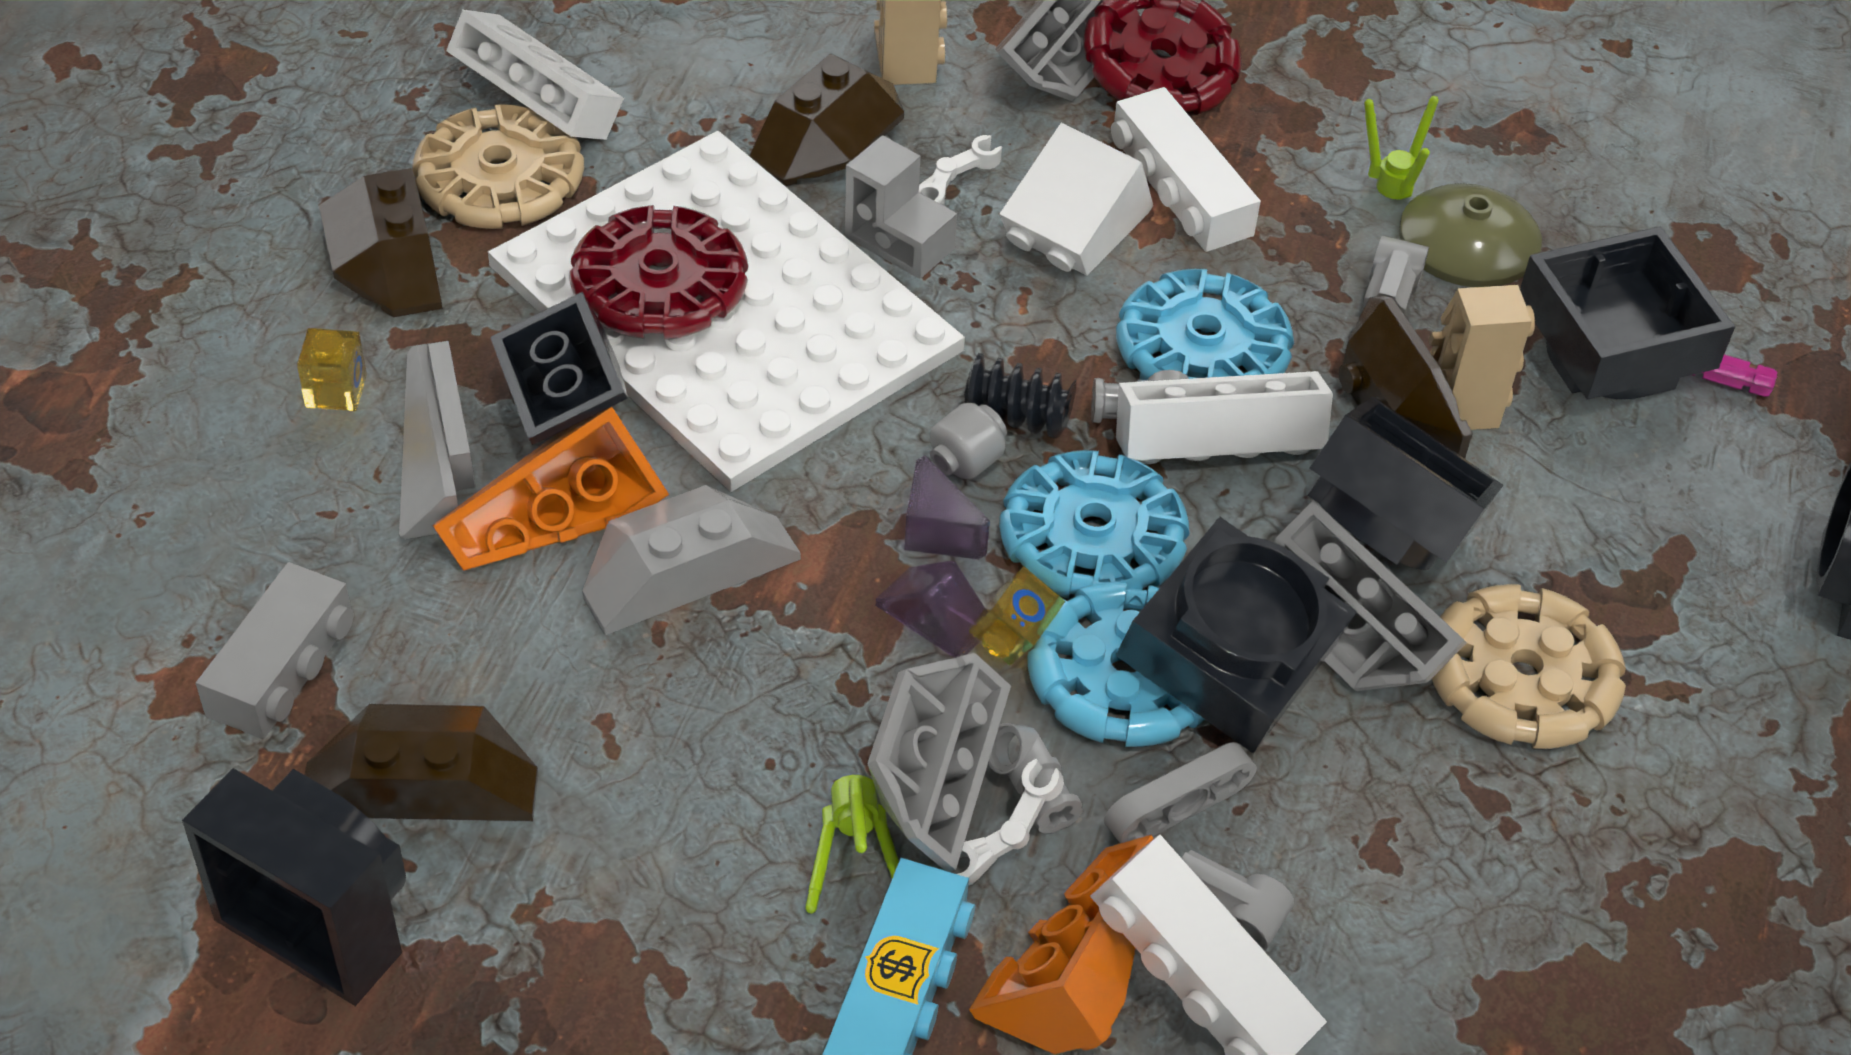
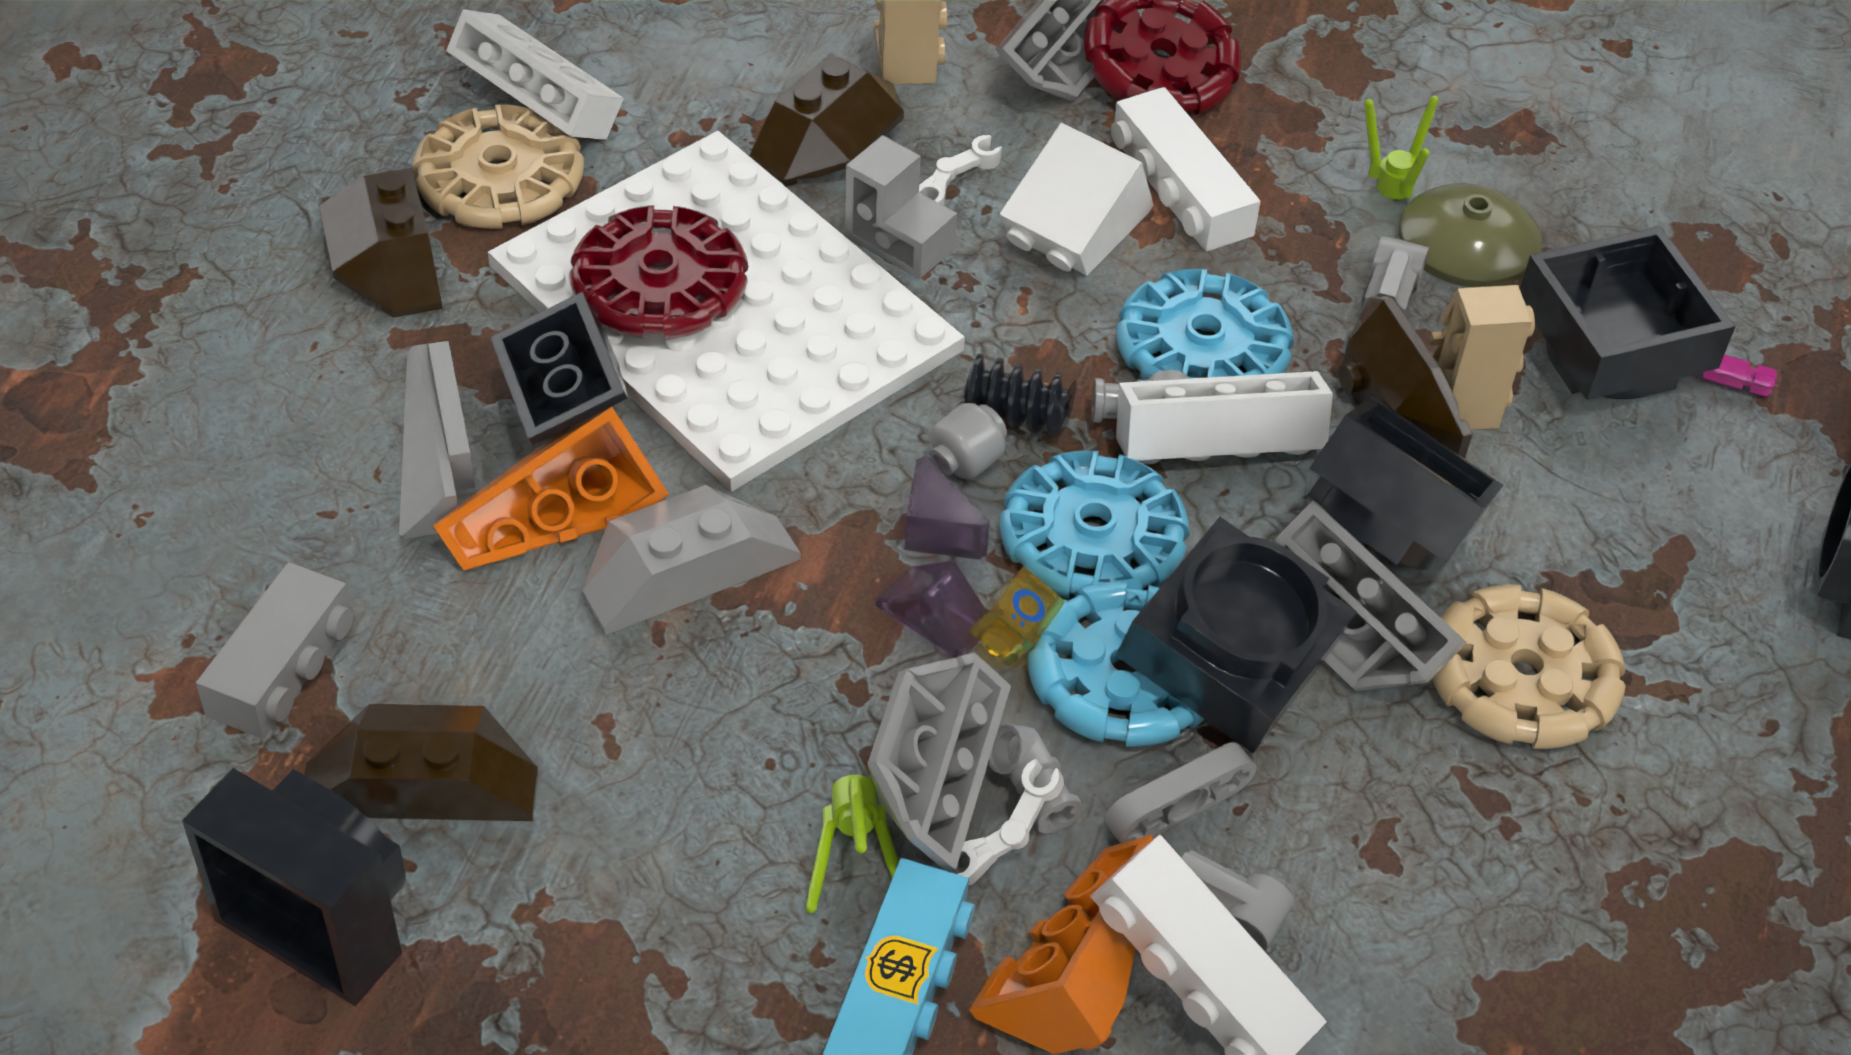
clear yellow brick [297,328,367,411] -> none

